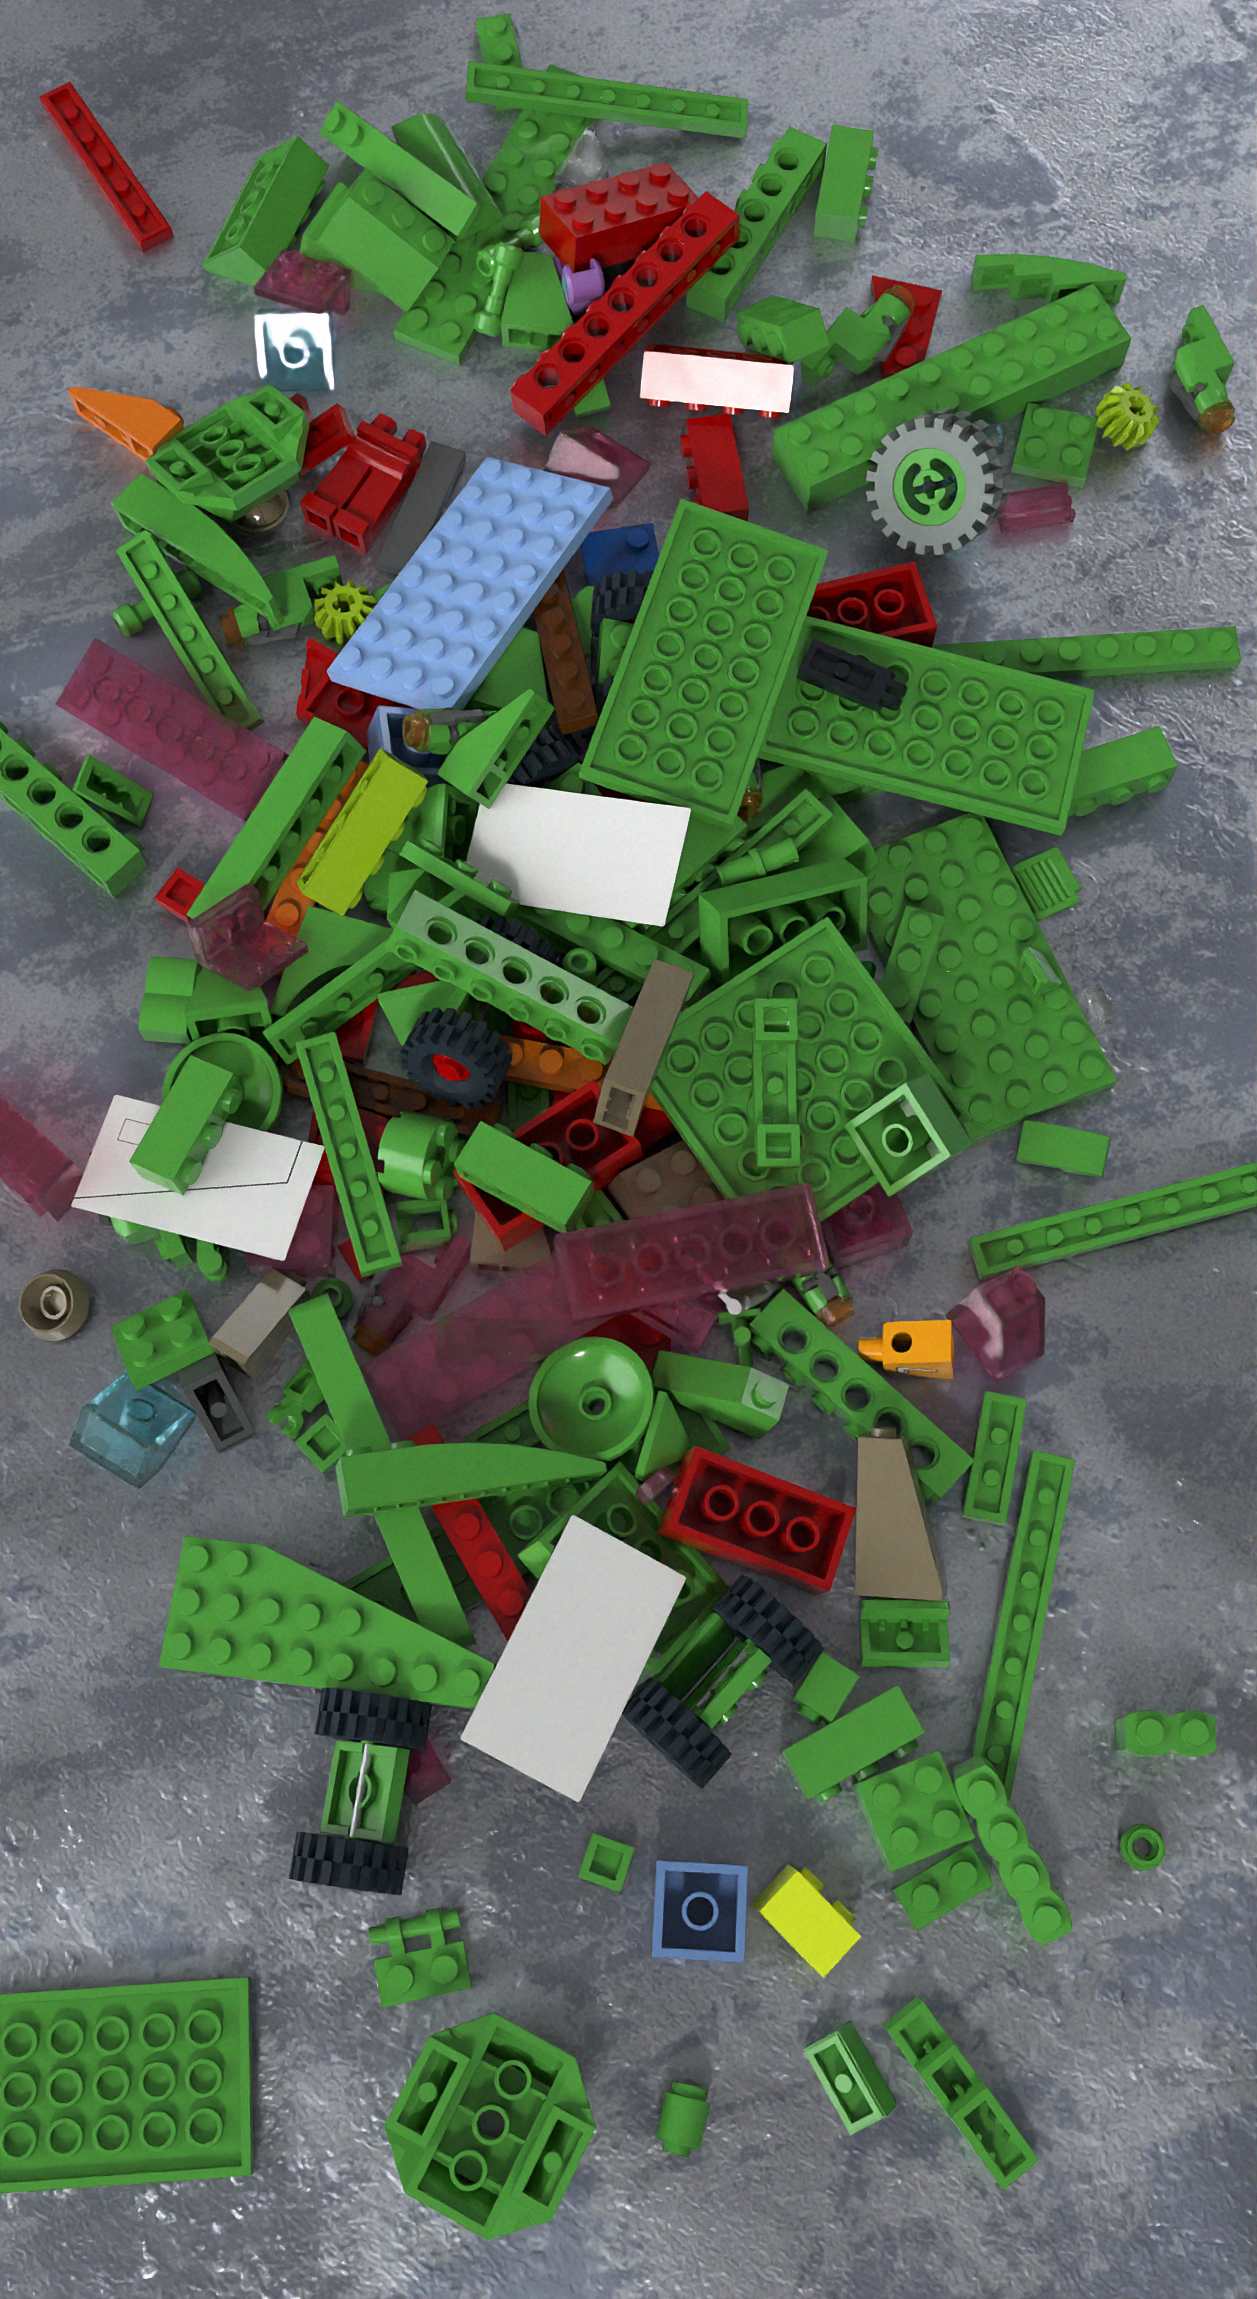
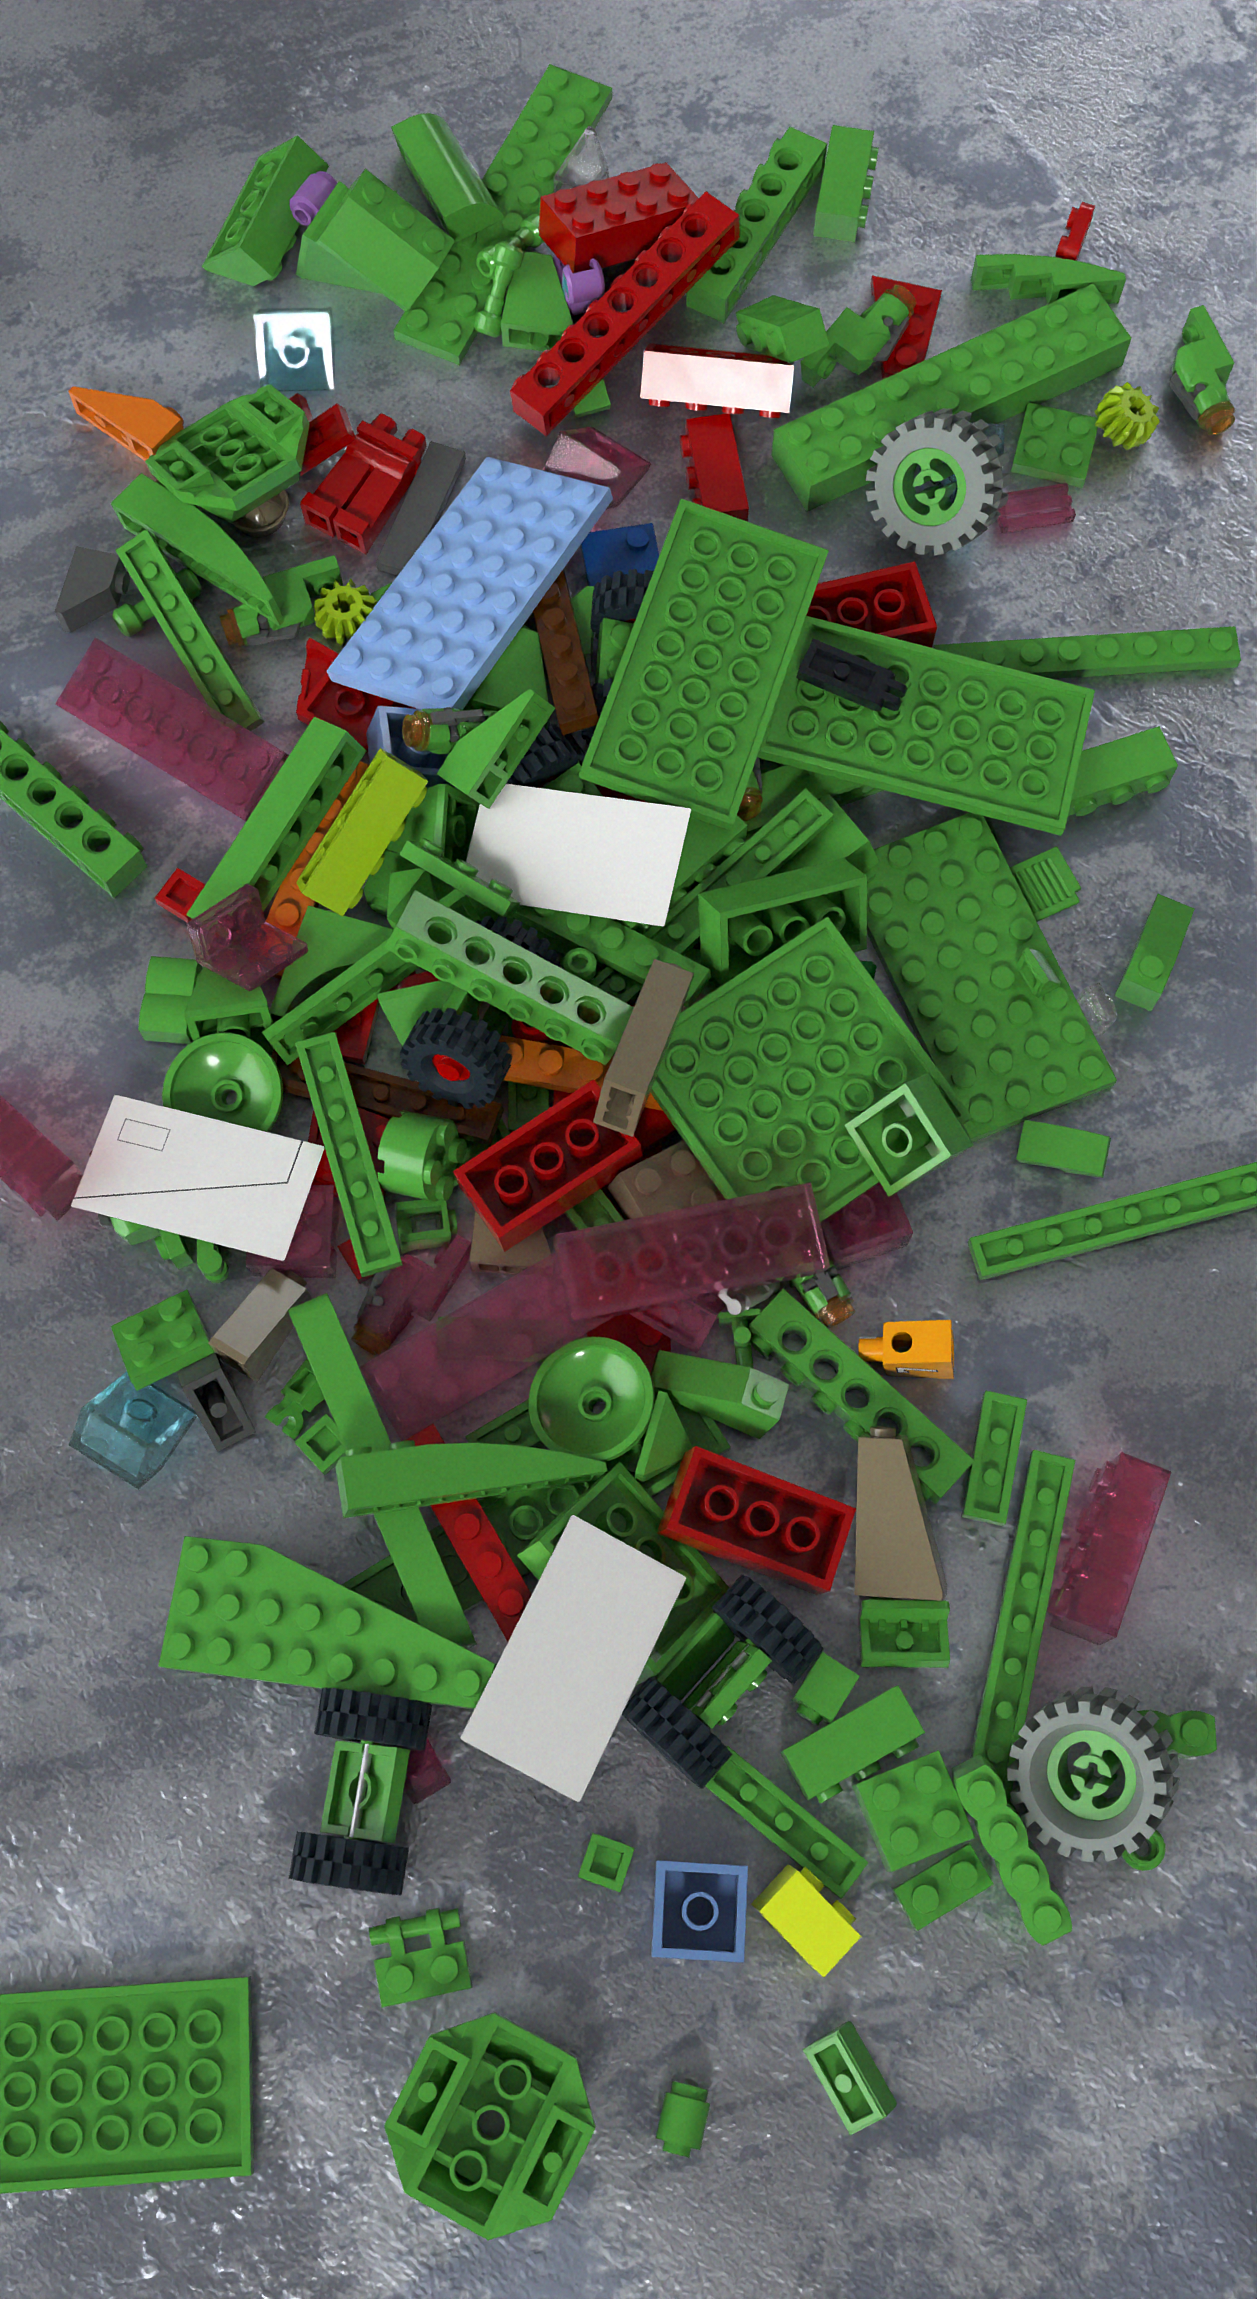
dark tan hat [18,1269,89,1341] -> none
red tile [39,82,174,252] -> none
bright green slope [72,755,154,828] -> none
bright green brick [129,1055,244,1195] -> none
clear pink bracket [254,249,350,316] -> none
bright green plate [310,1278,353,1319] -> none
bright green slope [319,101,482,239] -> none
bright green brick [454,1121,595,1237] -> none
bright green plate [465,61,748,139] -> none
bright green plate [476,13,523,112] -> none
clear pink tile [635,1467,677,1507] -> none
bright green pin [714,837,799,888] -> none
bright green slope [752,998,801,1168] -> none
bright green plate [879,905,945,1028] -> none
bright green slope [882,1996,1039,2191] -> none
clear pink slope [945,1265,1045,1383] -> none
none -> dark grey slope [54,546,130,633]
none -> medium lavender brick [289,171,337,226]
none -> bright green plate [705,1746,869,1899]
none -> light grey wheel [1007,1686,1180,1862]
none -> clear pink brick [1047,1452,1171,1646]
none -> red plate [1055,201,1096,261]
none -> bright green slope [1114,894,1195,1011]

